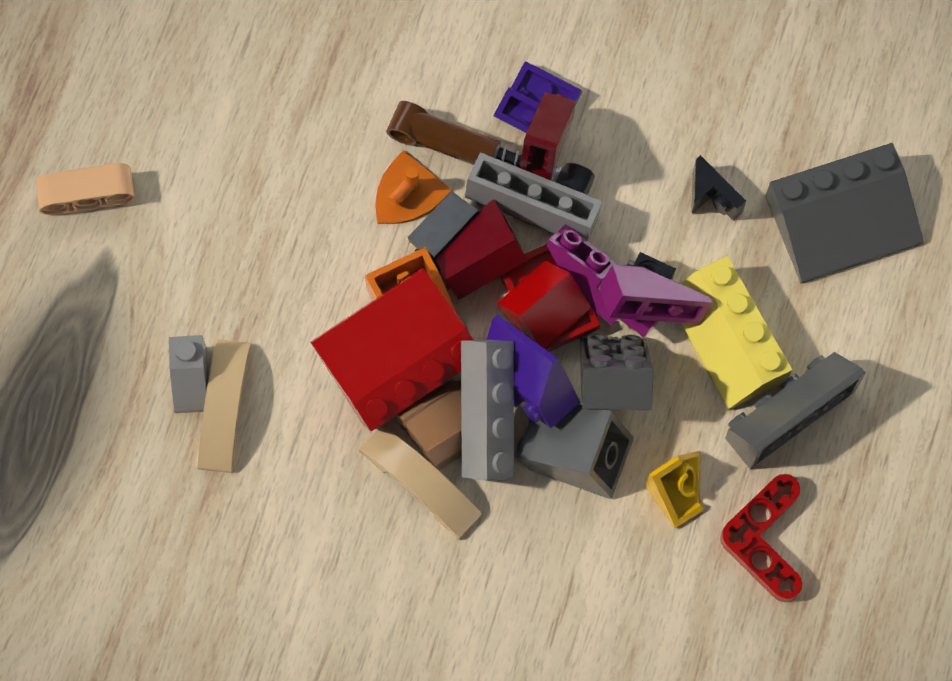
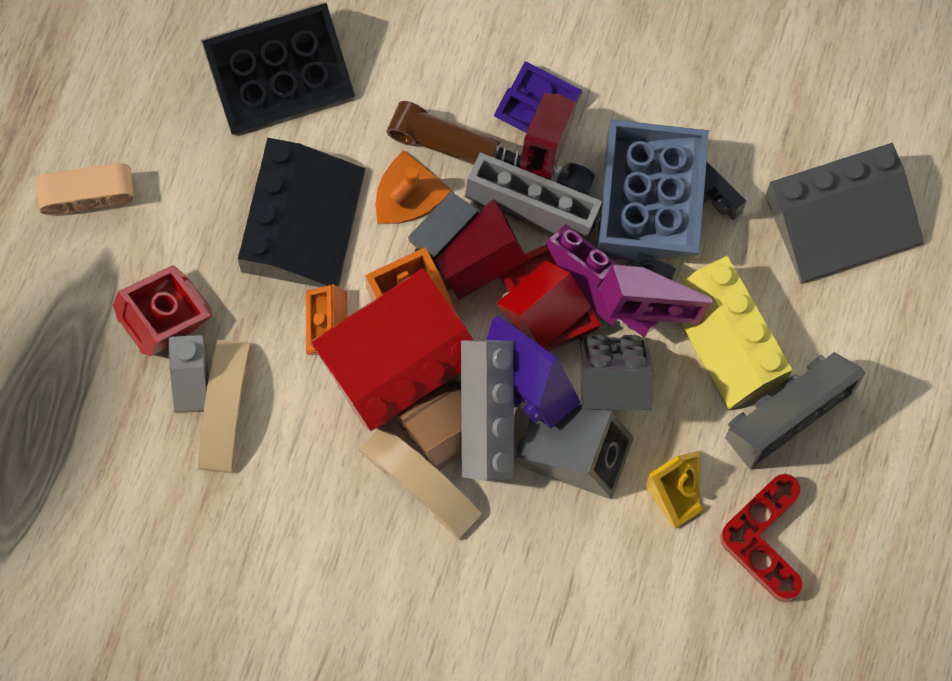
none -> red slope [113,265,212,356]
none -> black slope [200,2,355,134]
none -> black slope [238,137,366,287]
none -> orange slope [306,284,347,355]
none -> sand blue slope [597,120,709,260]

